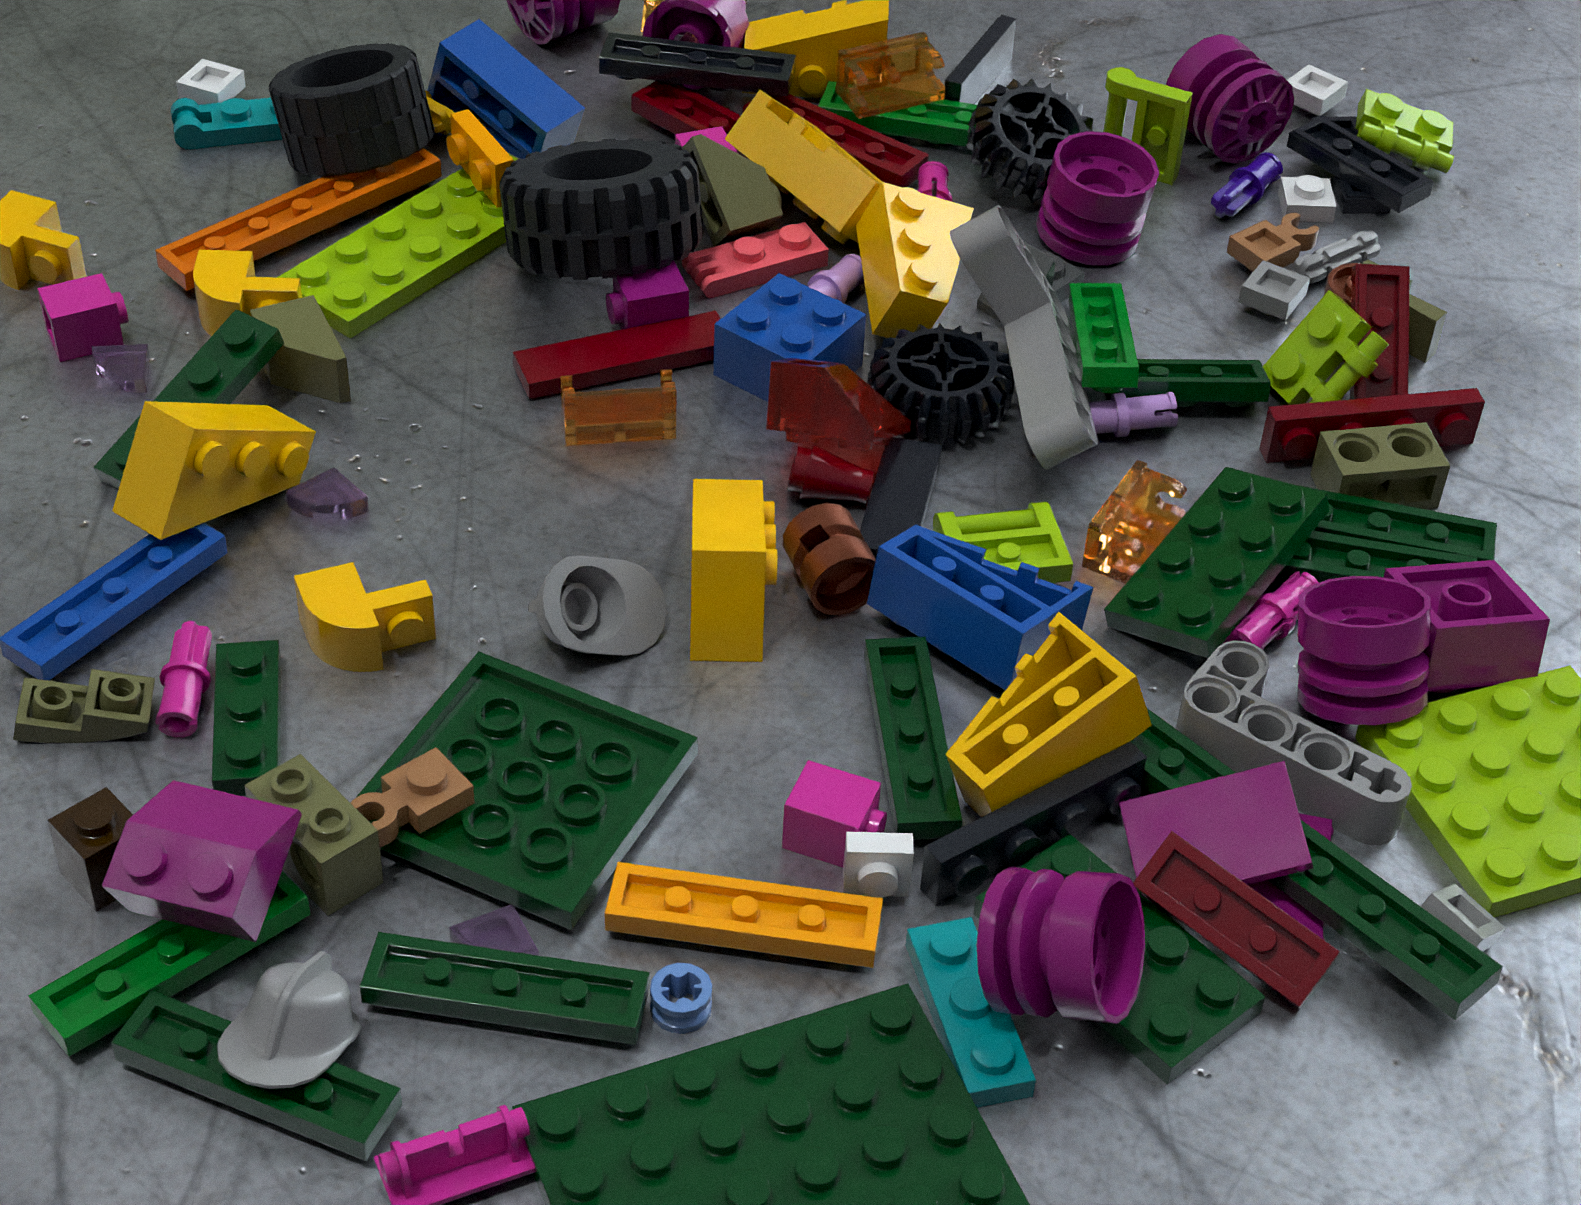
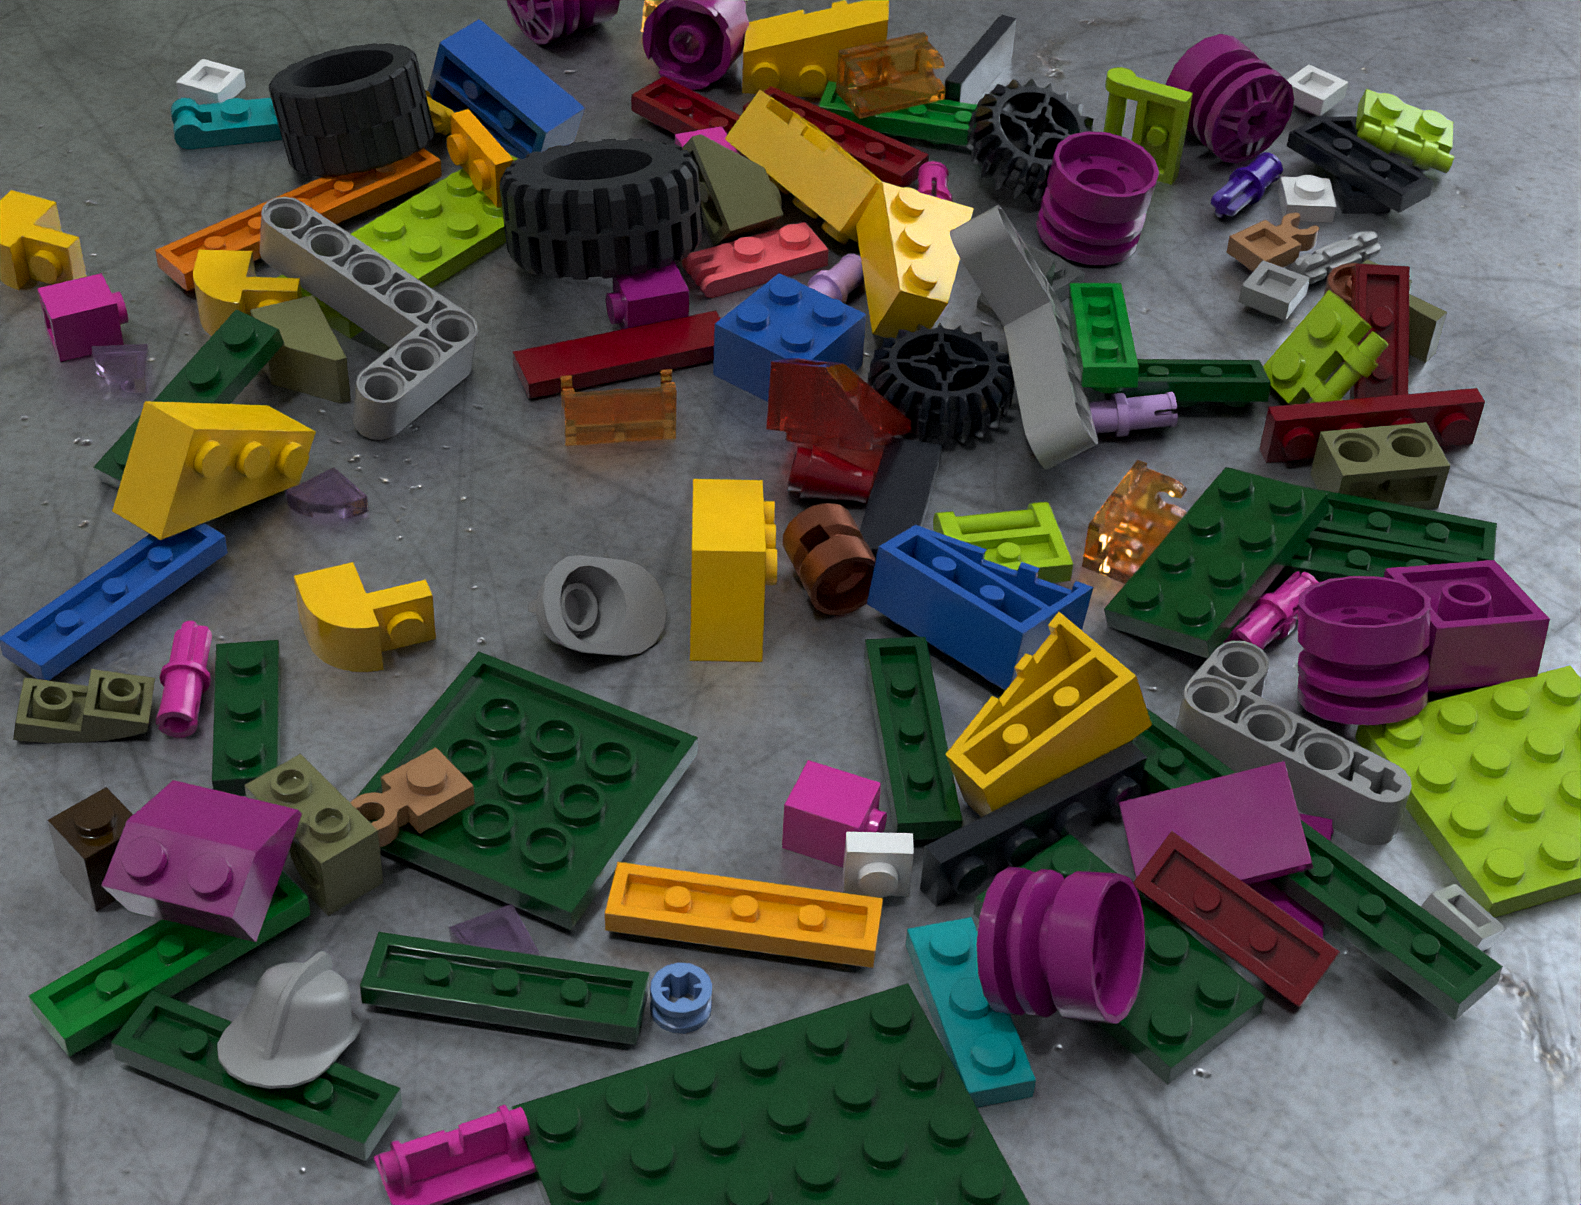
black plate [599,32,796,97] -> none
none -> light grey beam [259,197,478,440]

